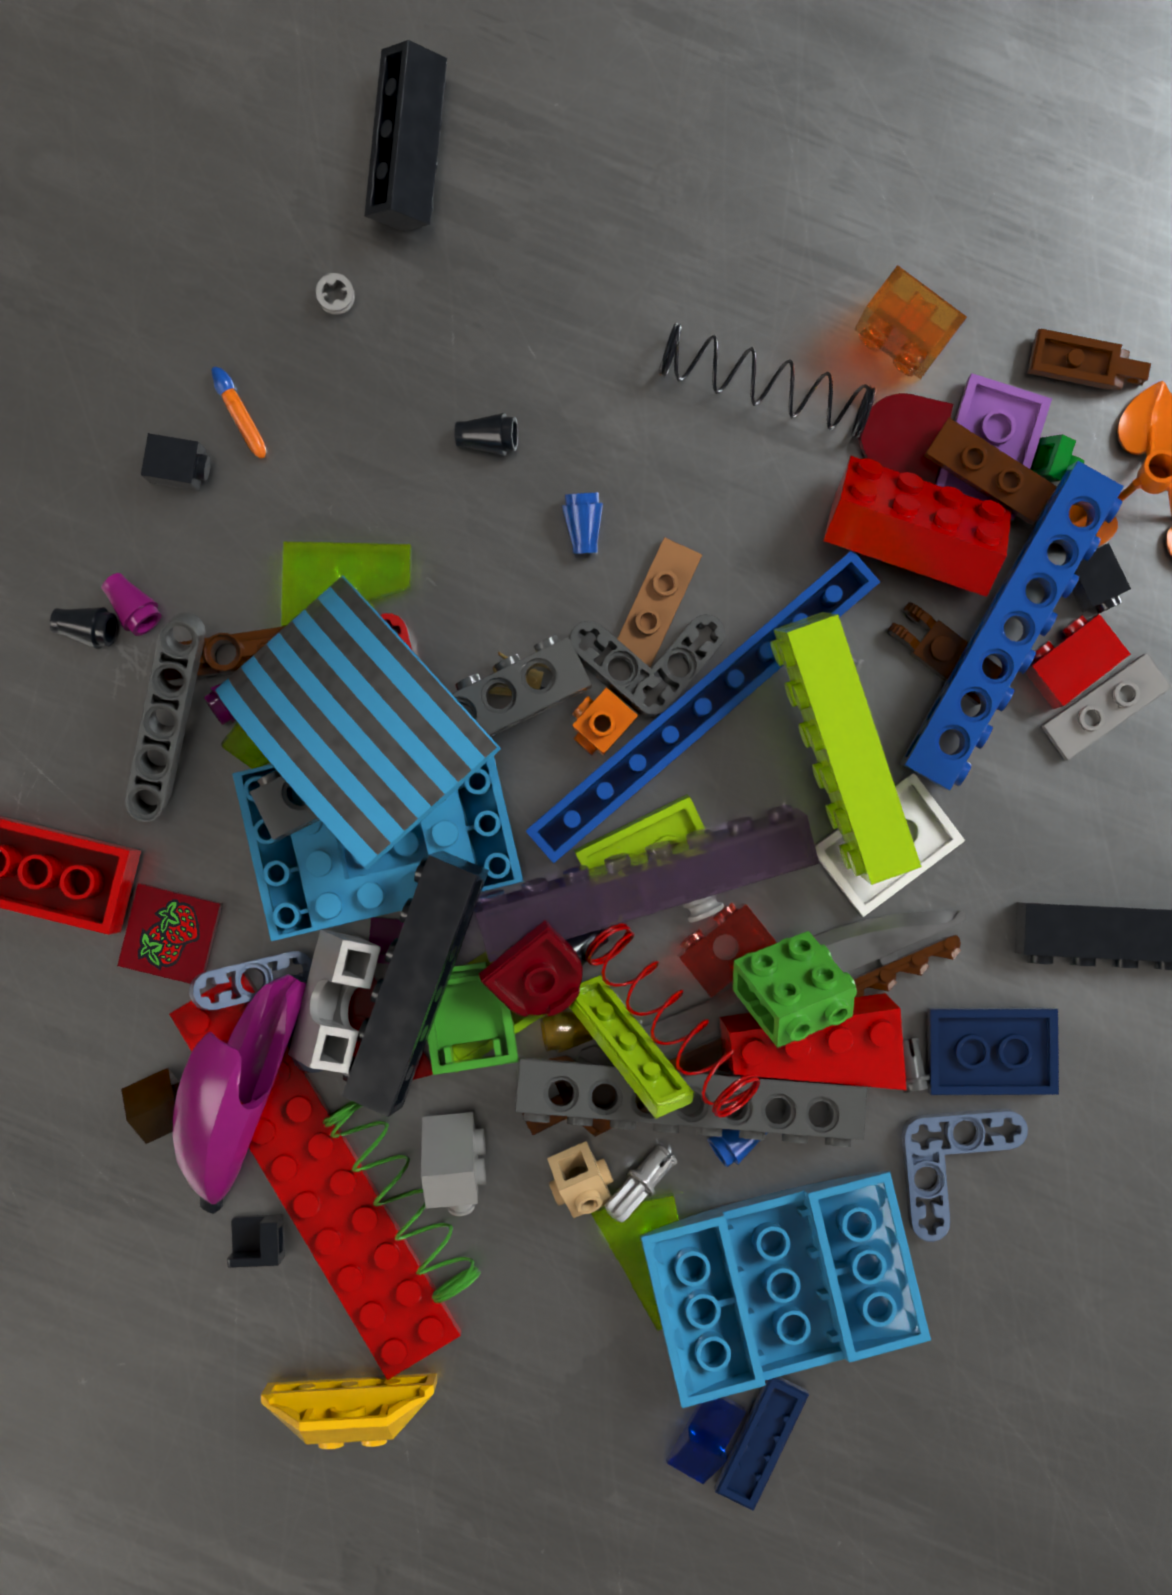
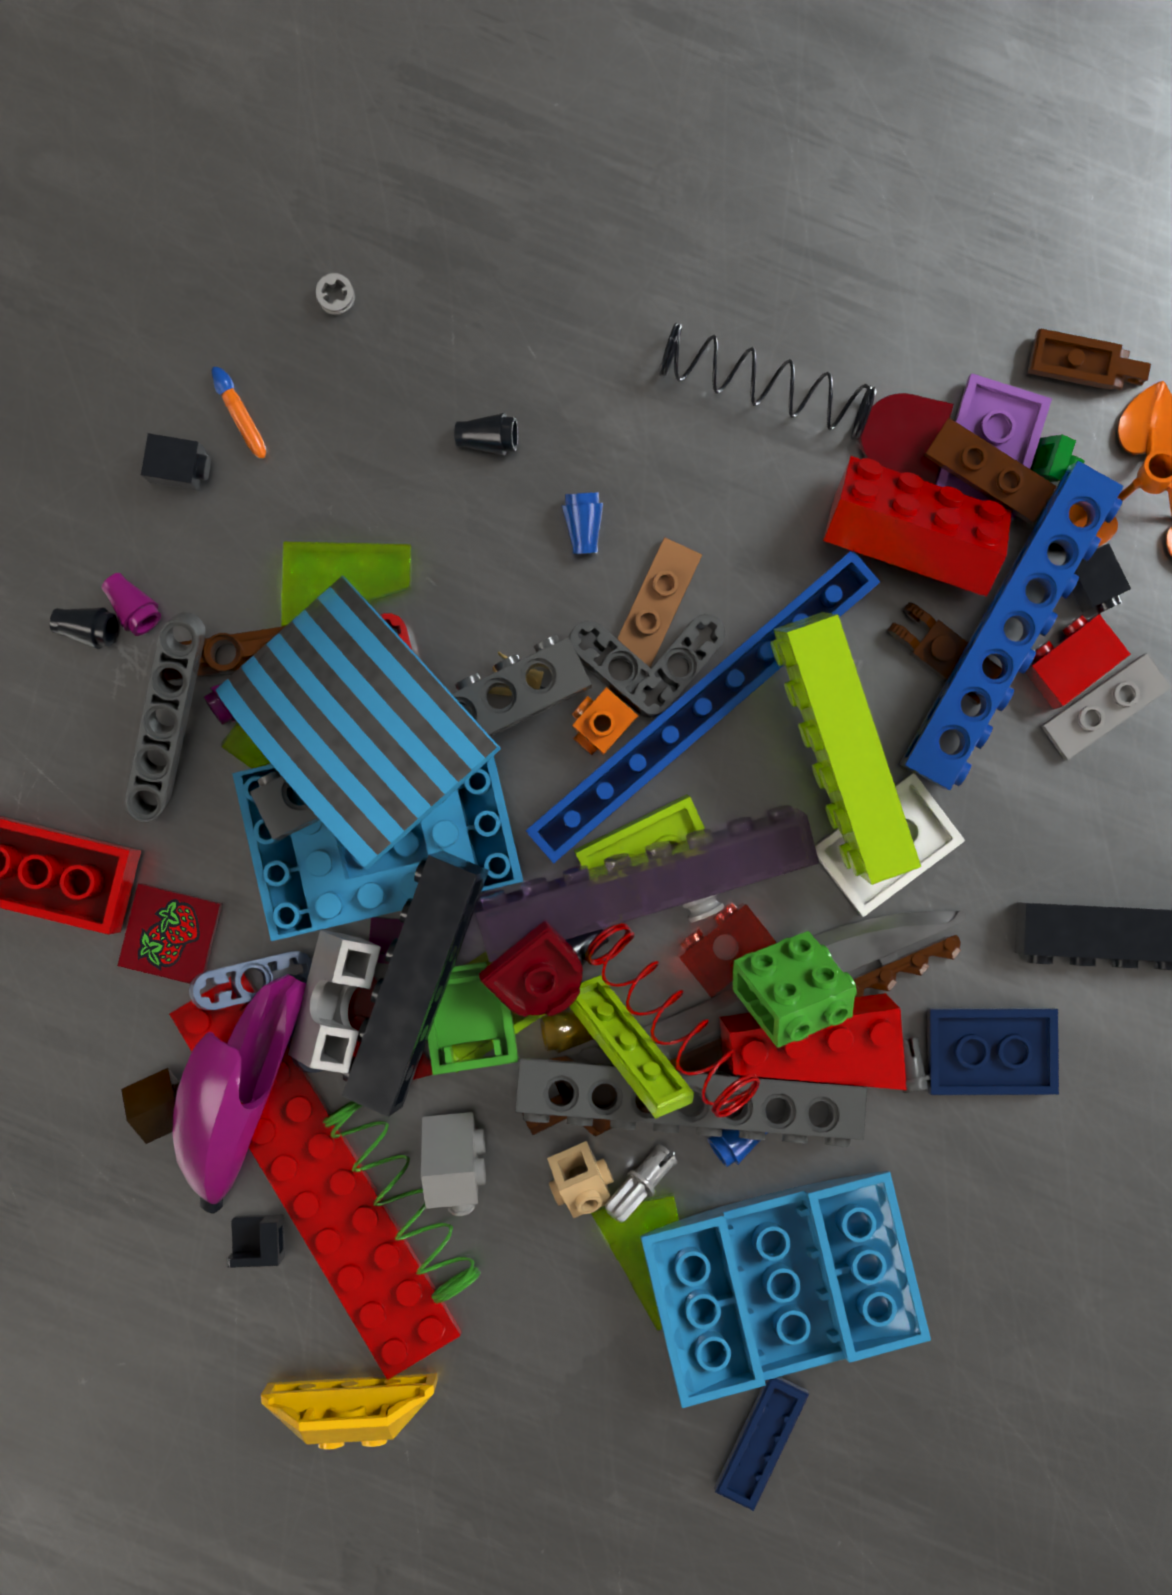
black brick [364,40,447,231] -> none
clear blue slope [666,1397,746,1484] -> none
clear orange brick [854,265,967,379] -> none
sand blue beam [901,1108,1028,1242] -> none

